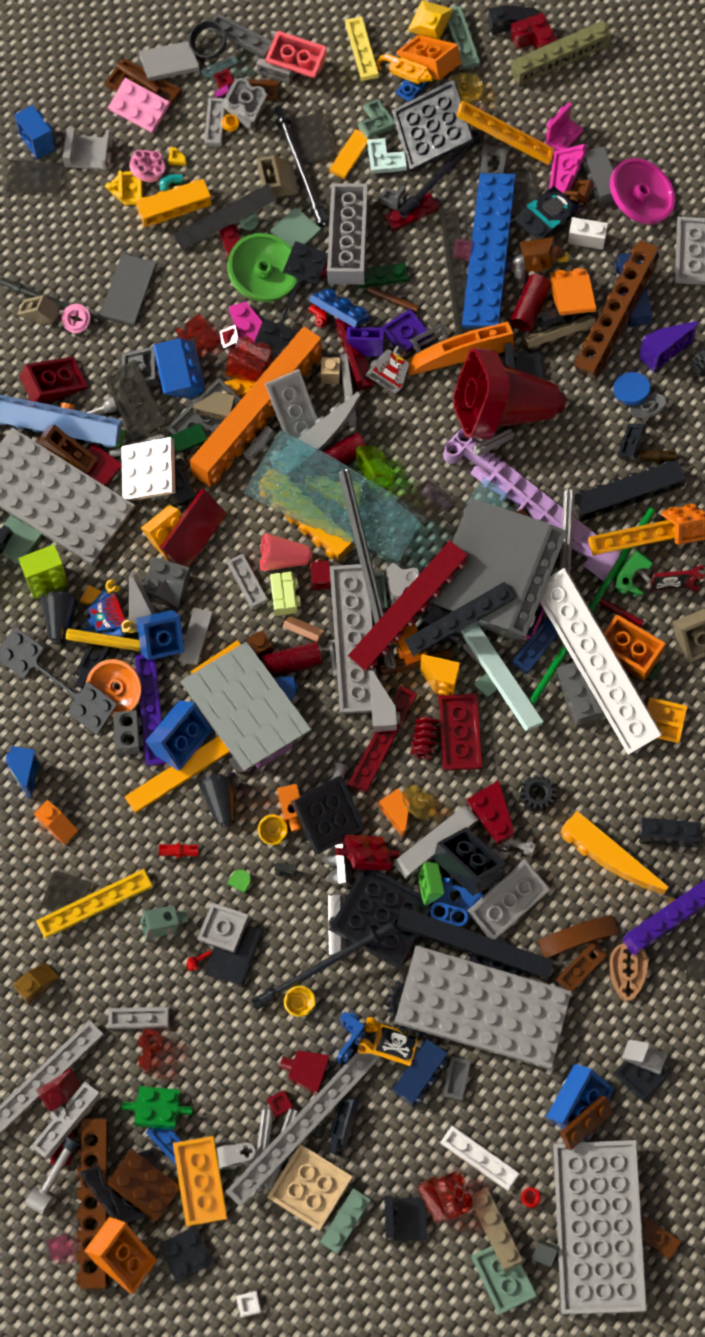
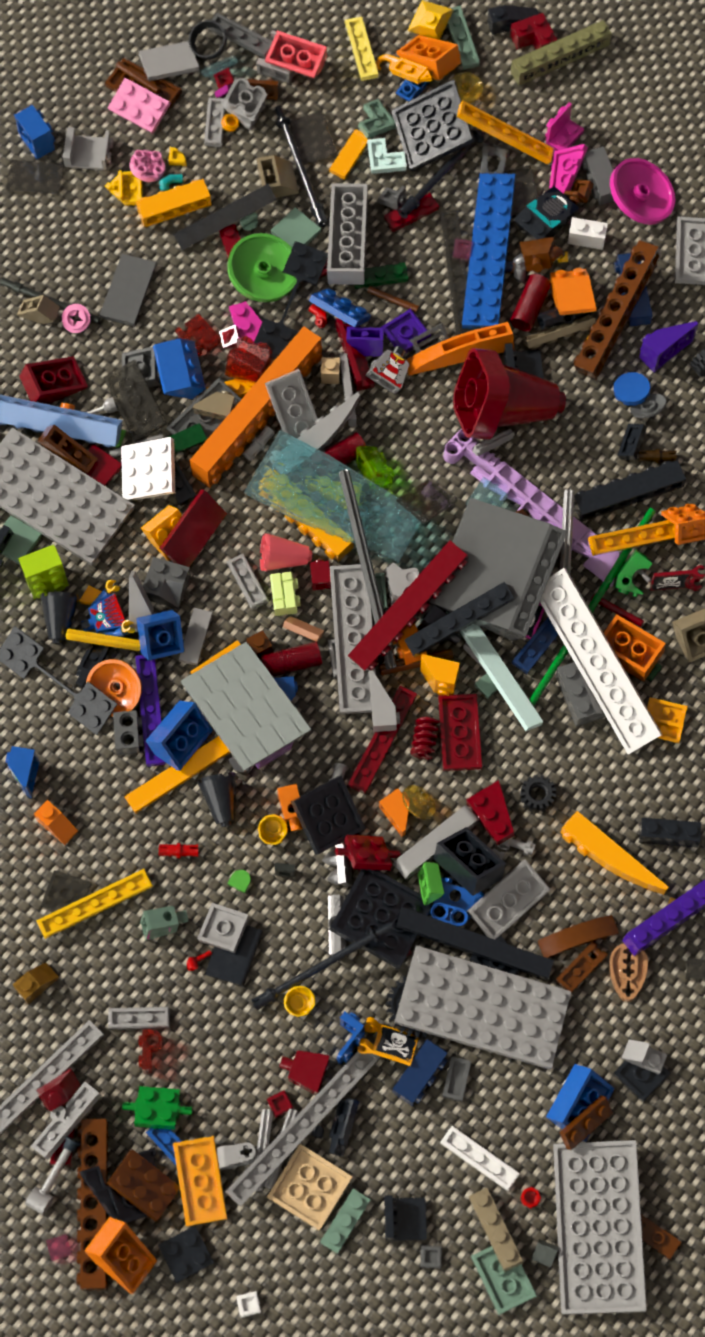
clear red piece [416,1169,473,1223] -> none
none -> dark grey tile [420,1246,442,1269]

